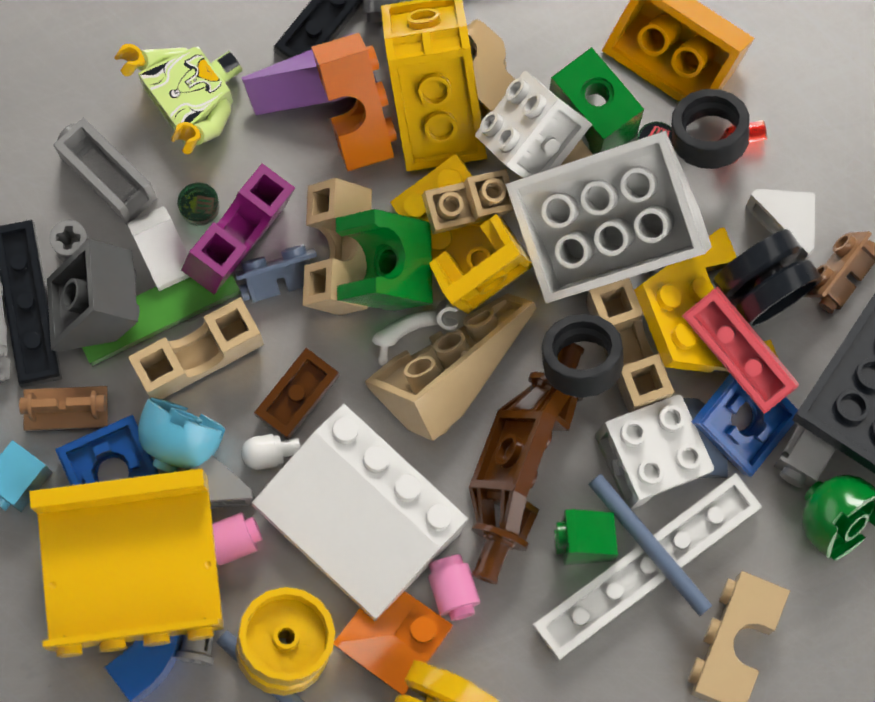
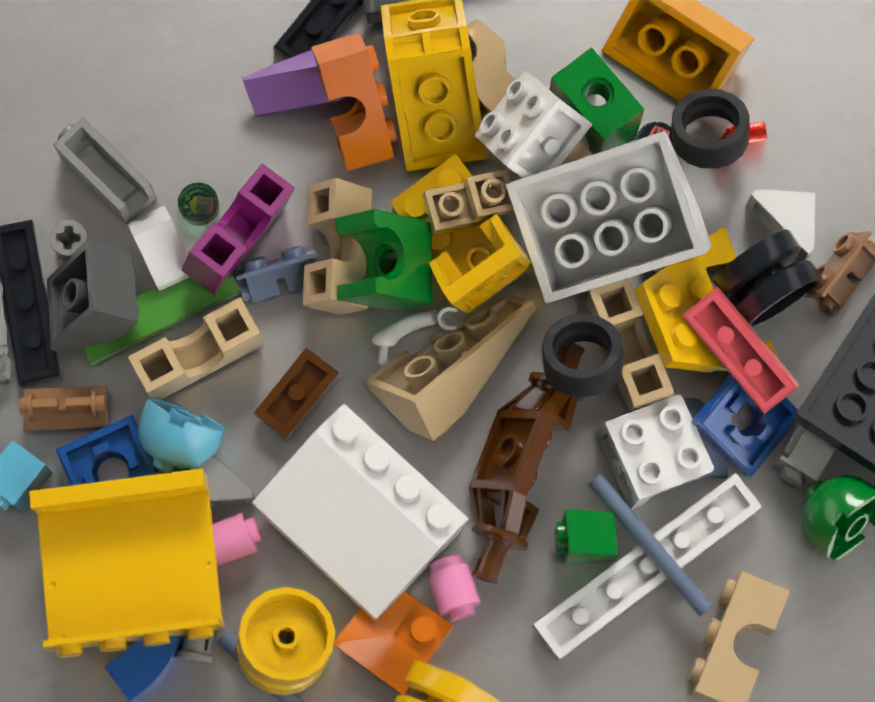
yellowish green torso [114,44,243,155] -> none
white cylinder [241,434,300,470] -> none

